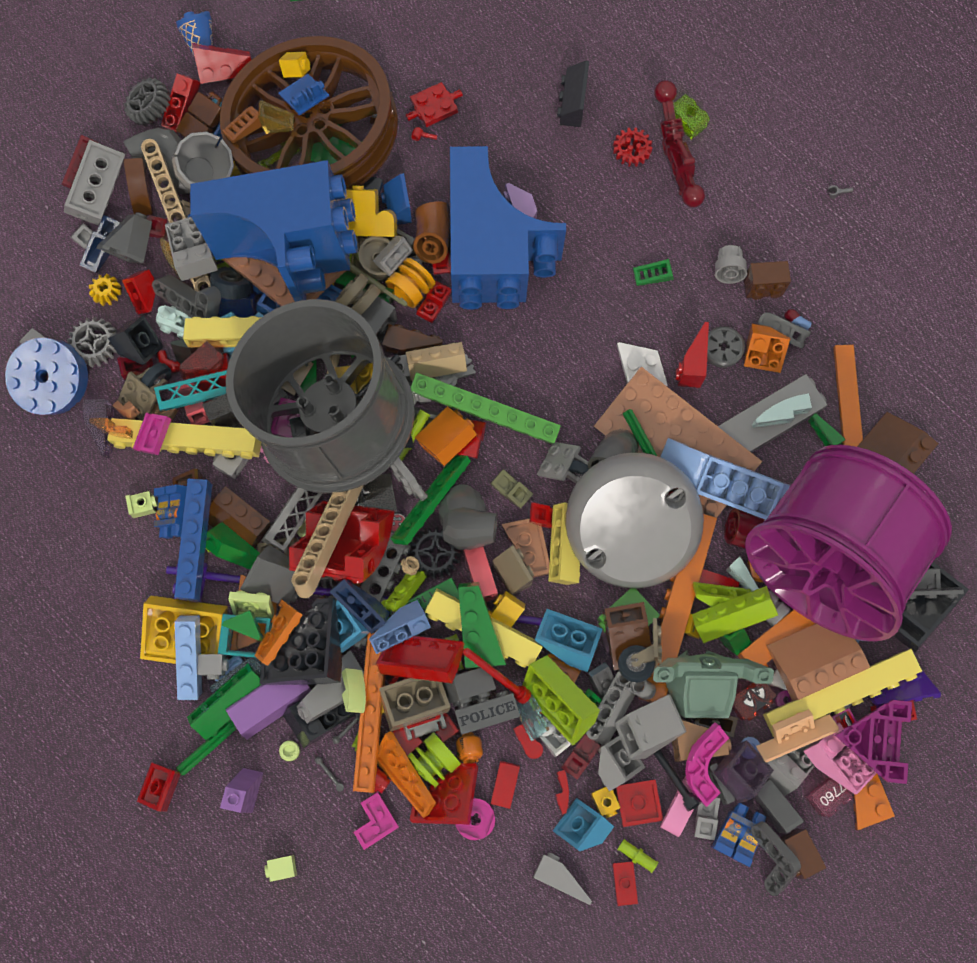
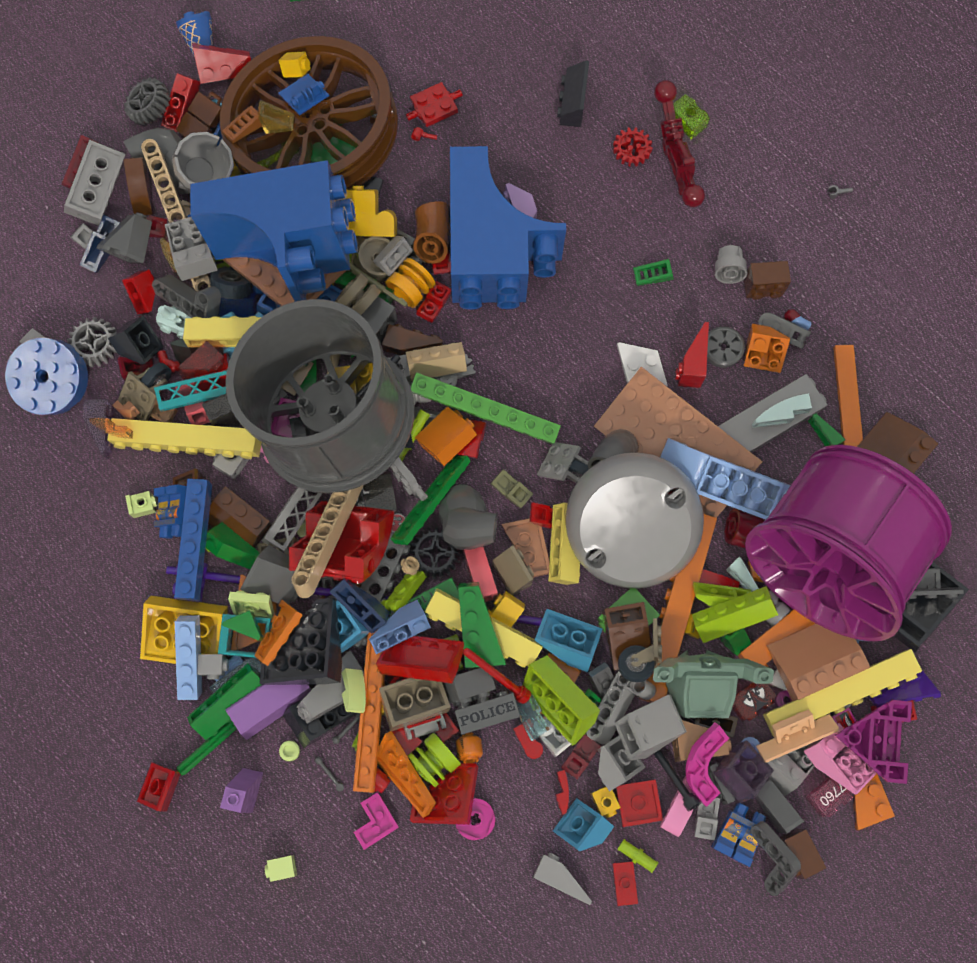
yellow gear [89,273,121,306] -> none
dark pink plate [133,413,171,455] -> none
blue slope [381,173,412,225] -> none
red slope [491,761,520,809] -> none
green axle [623,409,657,456] -> none

